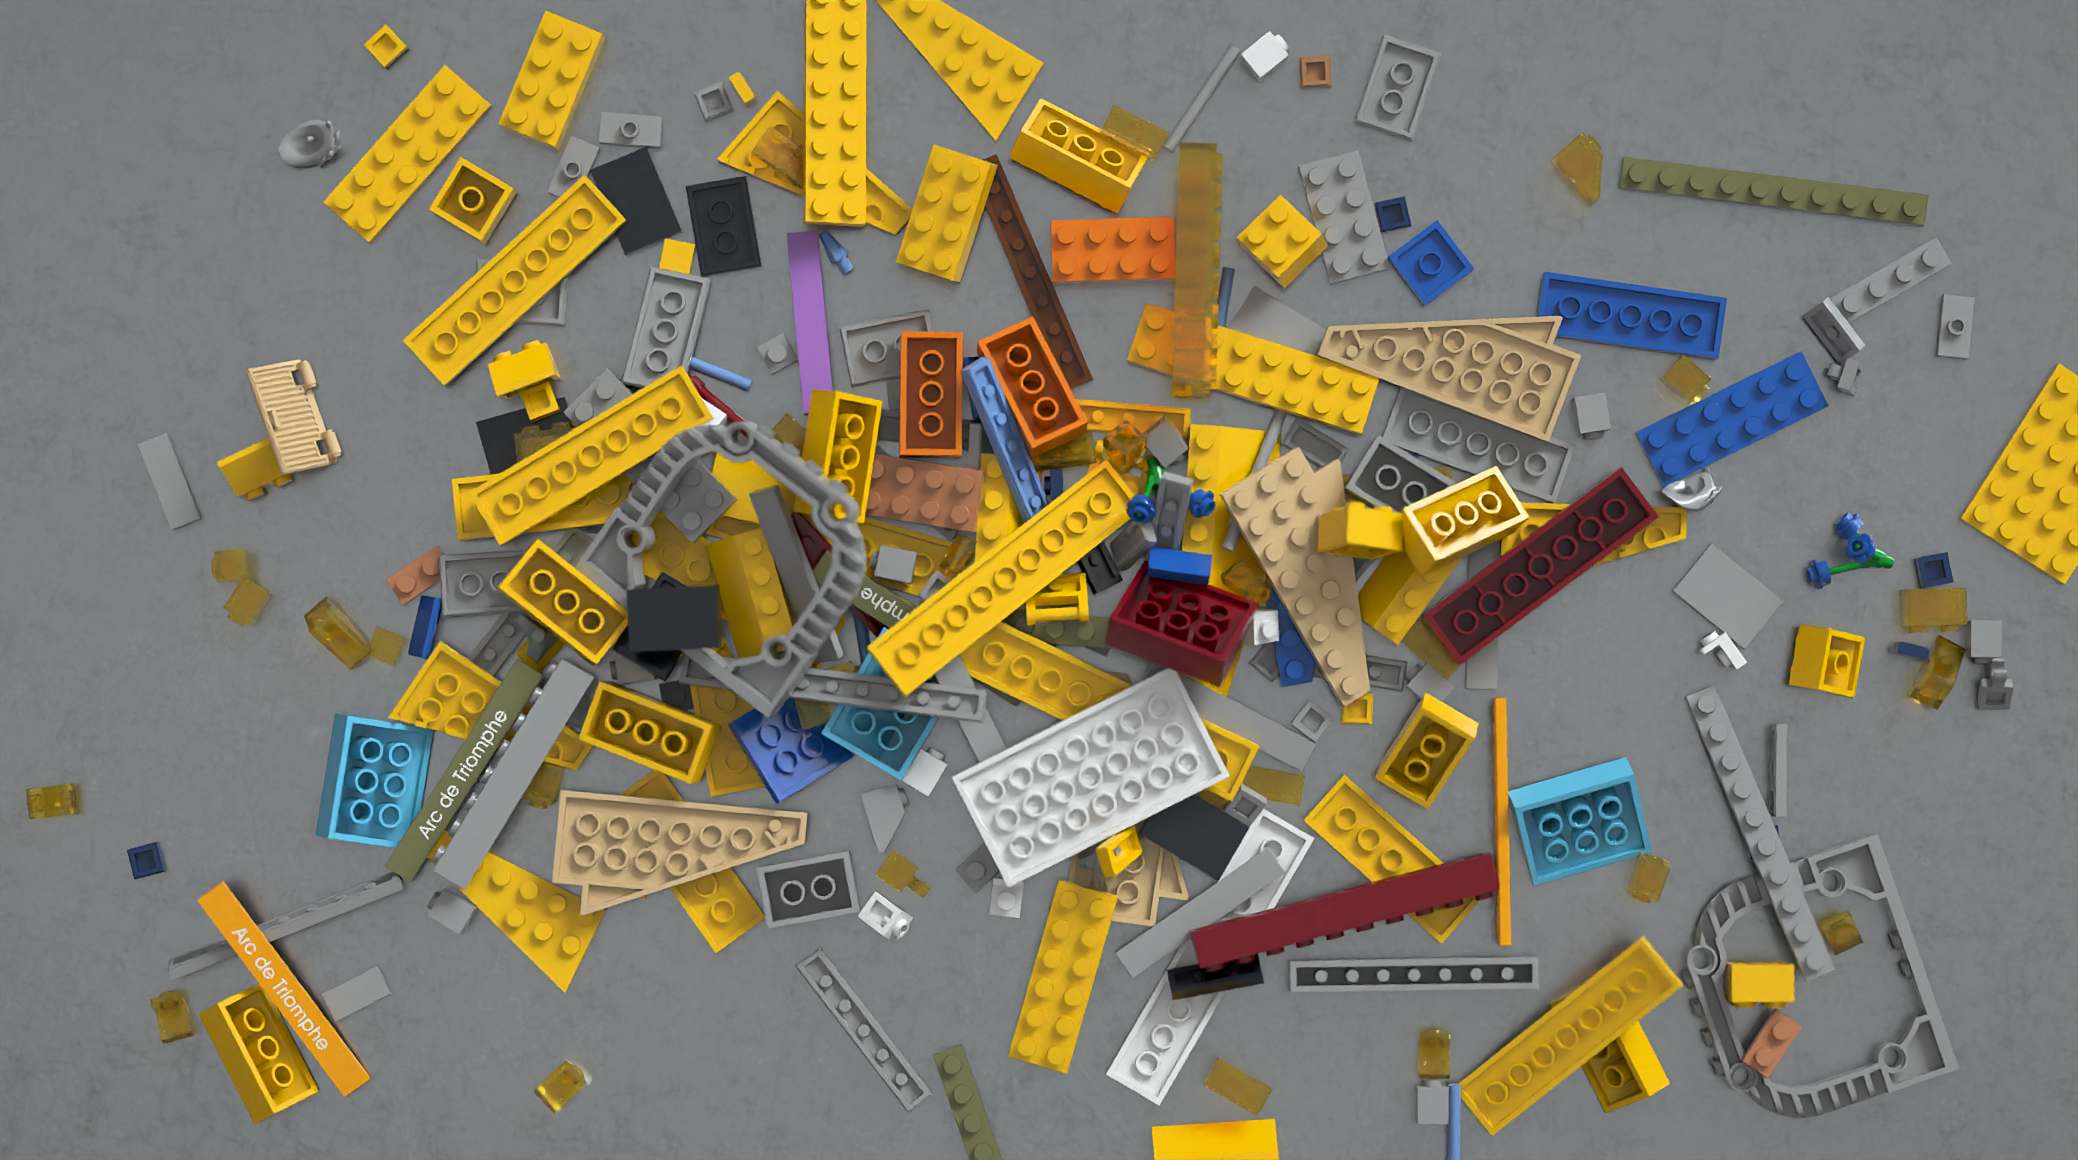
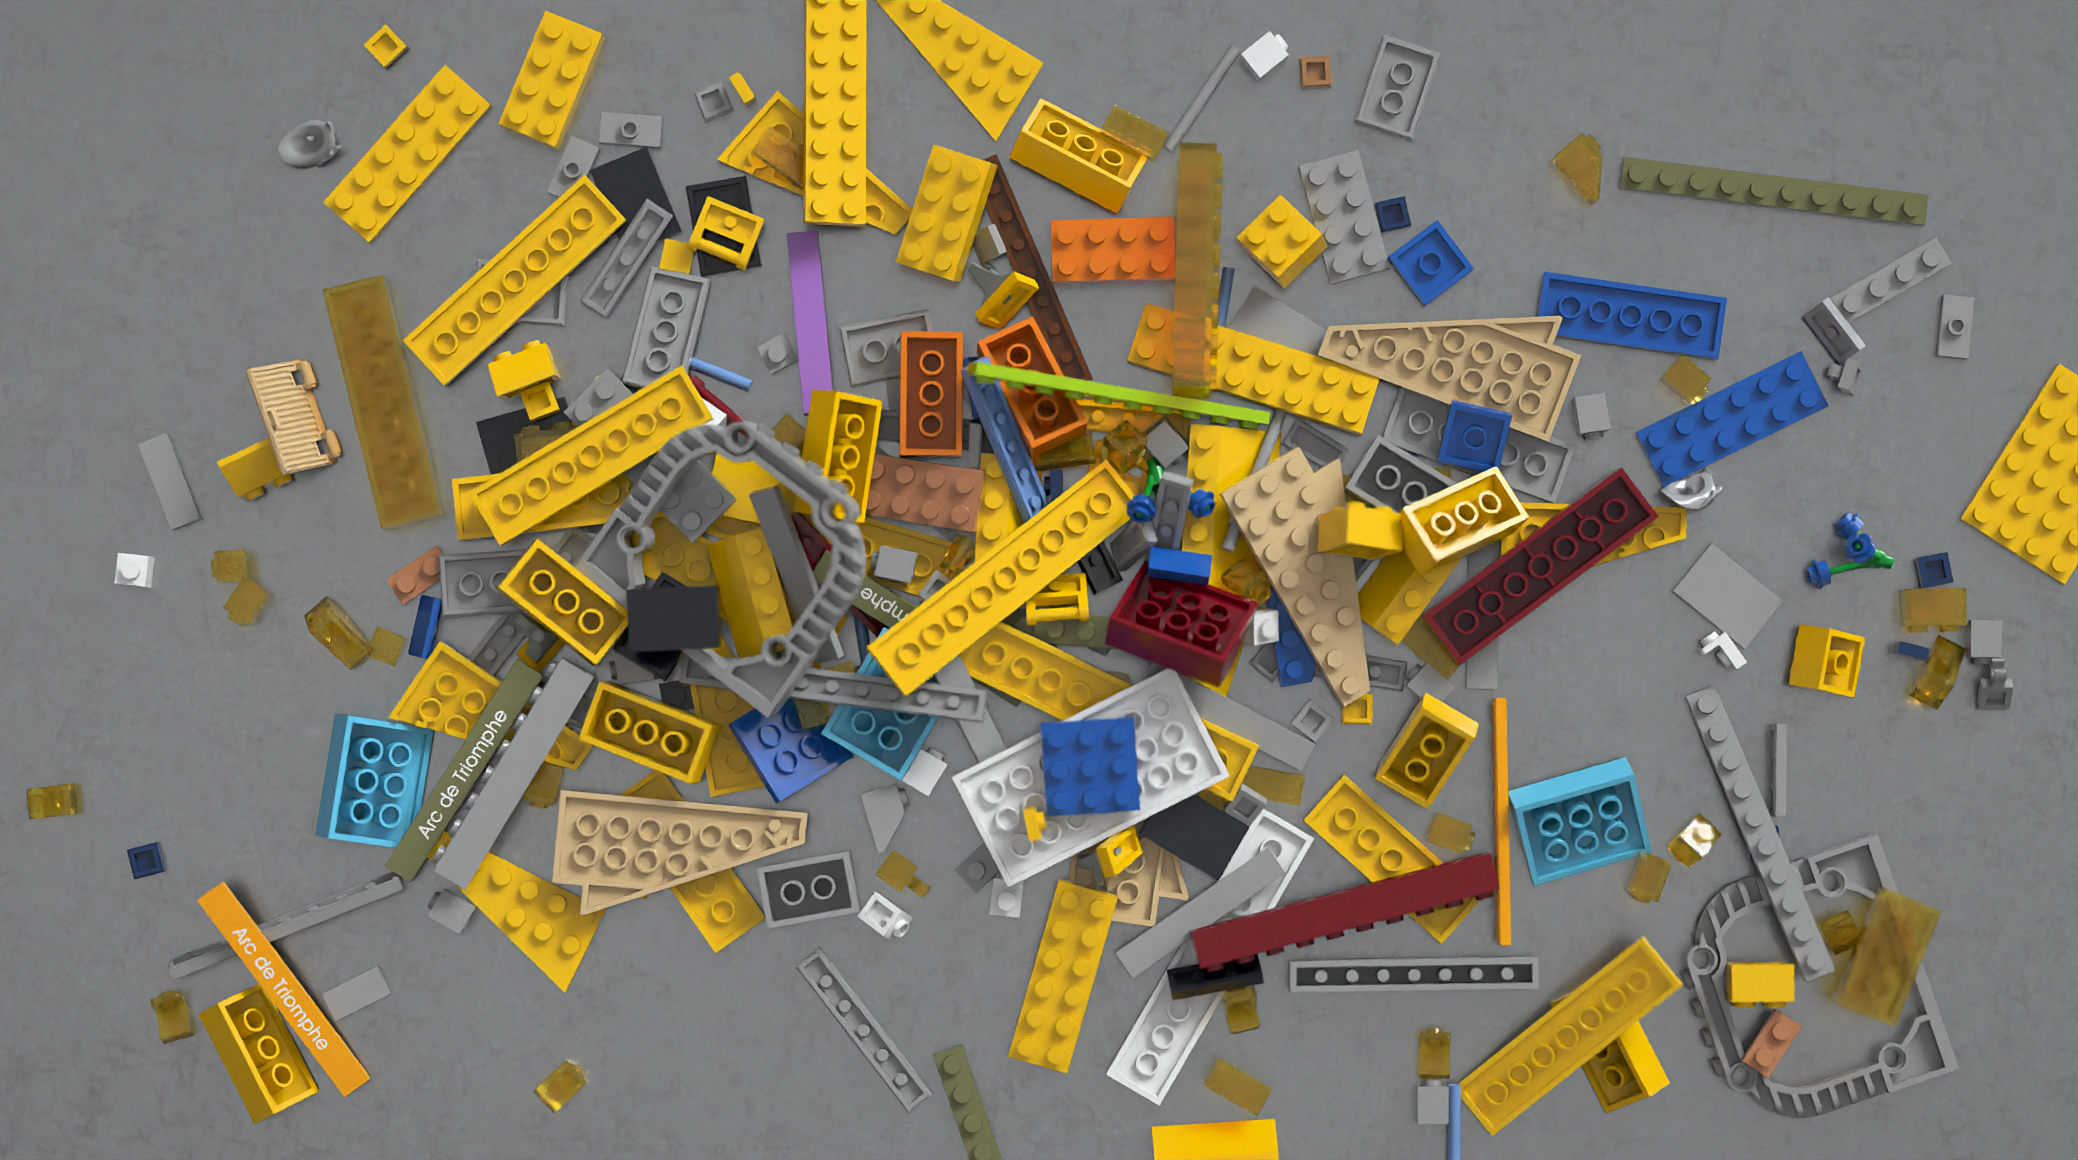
yellow brick [429,157,517,245] -> none
medium blue bar [819,230,853,274] -> none
none -> white brick [114,553,155,588]
none -> clear yellow brick [322,275,445,530]
none -> light grey tile [580,199,673,318]
none -> yellow plate [687,196,765,271]
none -> yellow piece [967,262,1039,330]
none -> lime plate [967,362,1270,430]
none -> light grey tile [973,224,1007,264]
none -> yellow plate [1023,805,1047,842]
none -> blue plate [1041,717,1140,817]
none -> clear yellow bracket [1223,987,1260,1034]
none -> clear yellow brick [1426,812,1475,854]
none -> blue plate [1438,400,1512,471]
none -> clear yellow bracket [1667,813,1722,868]
none -> clear yellow brick [1832,886,1942,1027]

